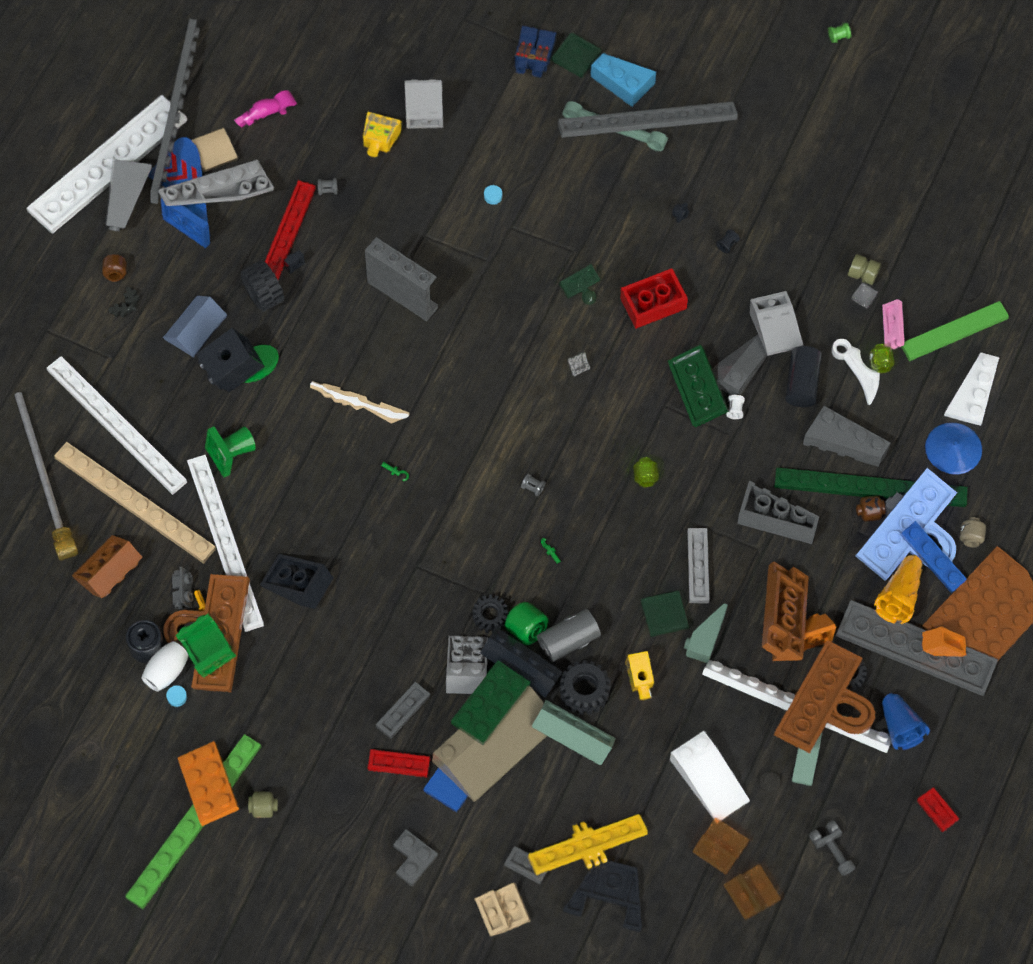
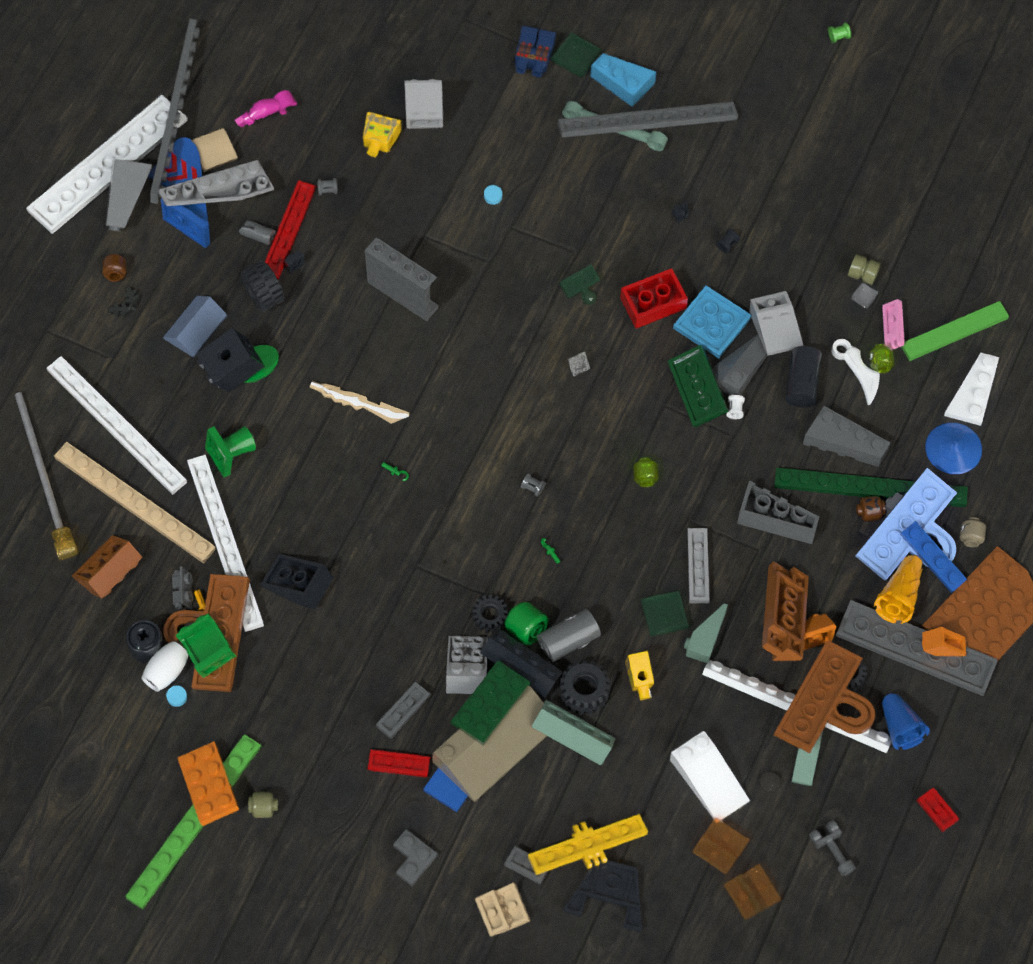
none -> dark grey hinge [239,220,276,245]
none -> dark azure plate [673,286,752,358]

